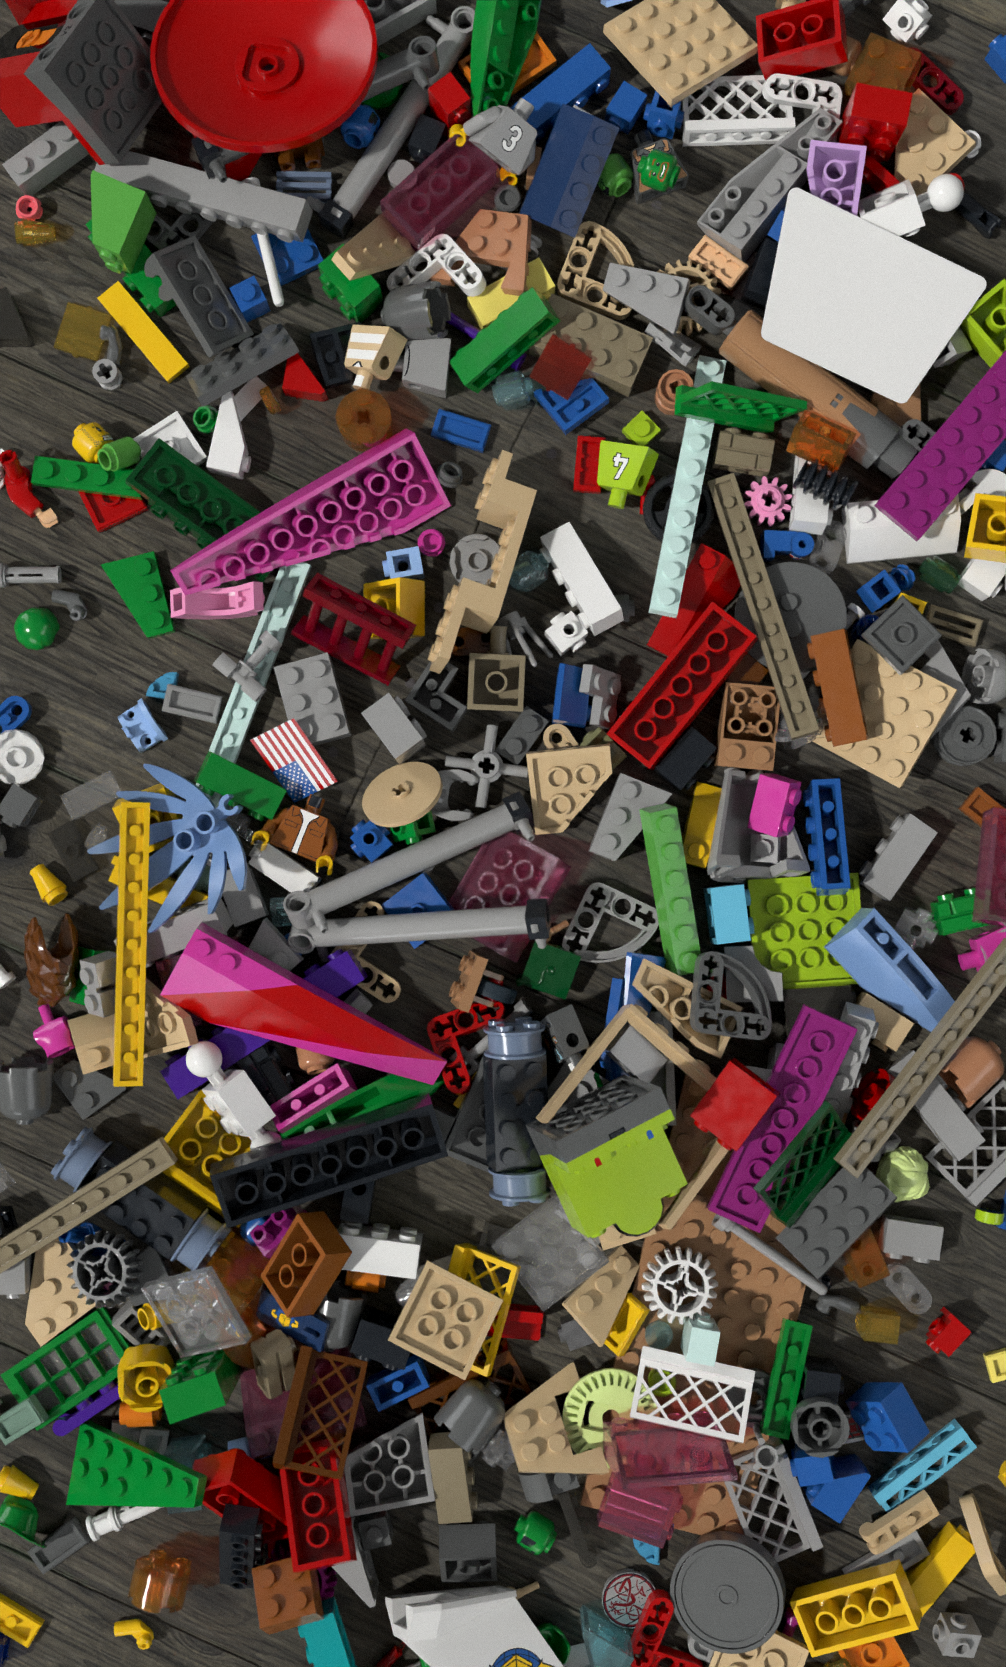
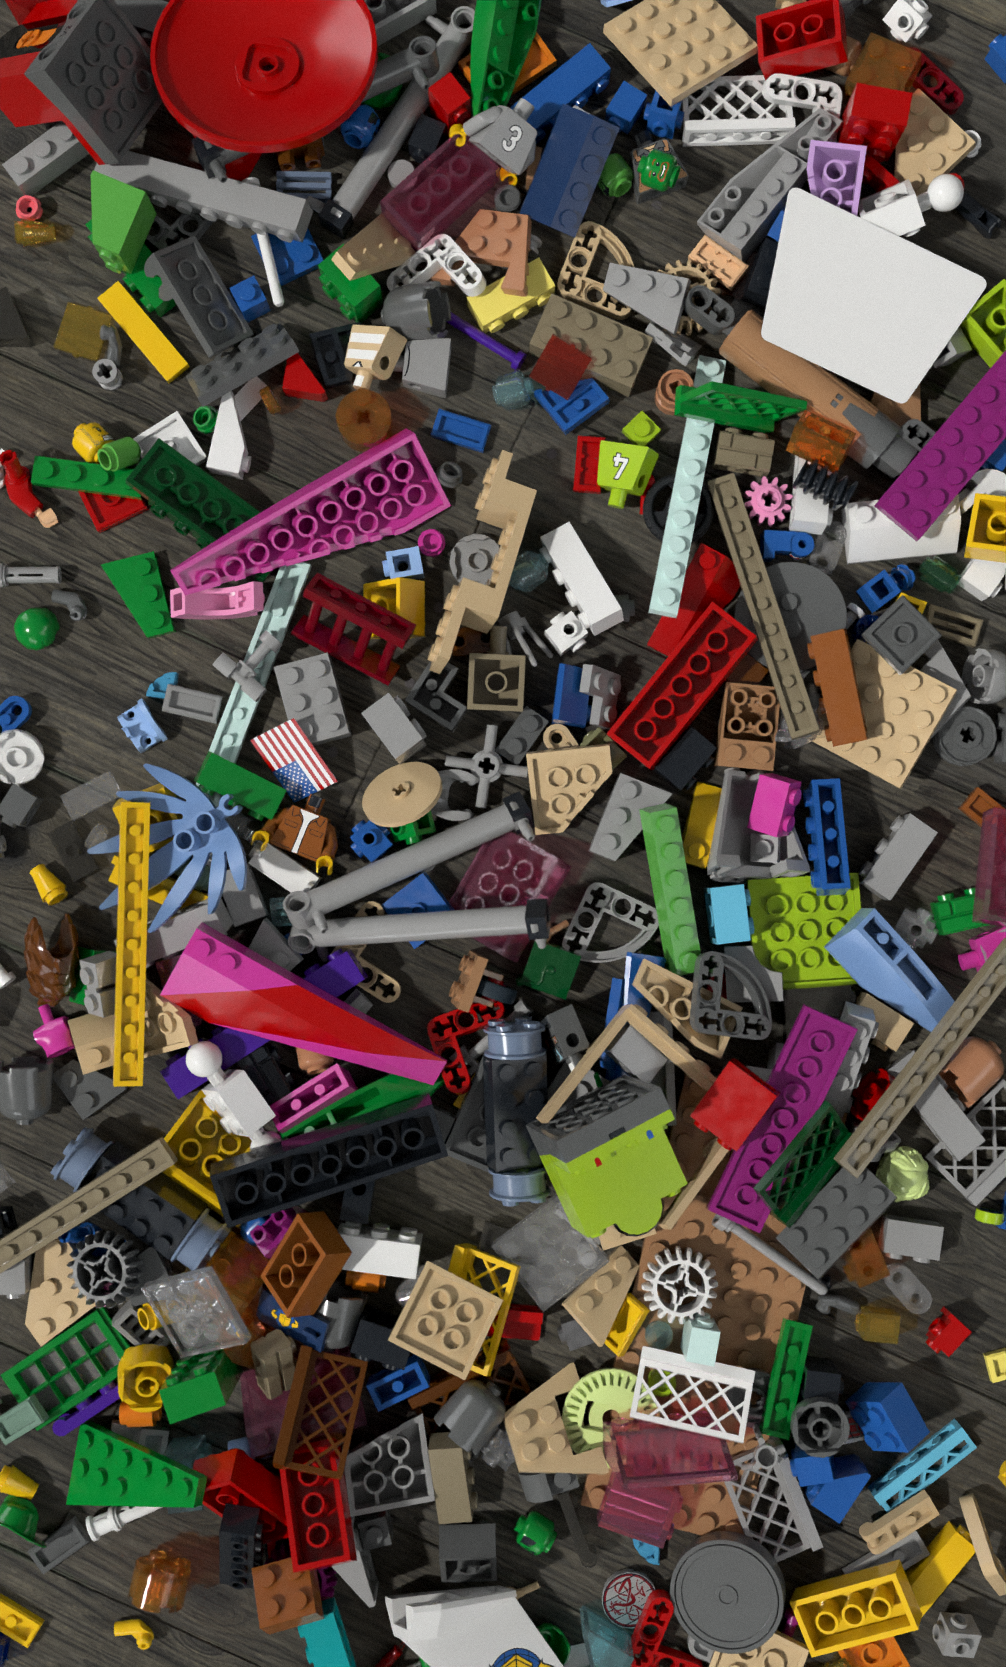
green brick [449,287,561,394] -> none

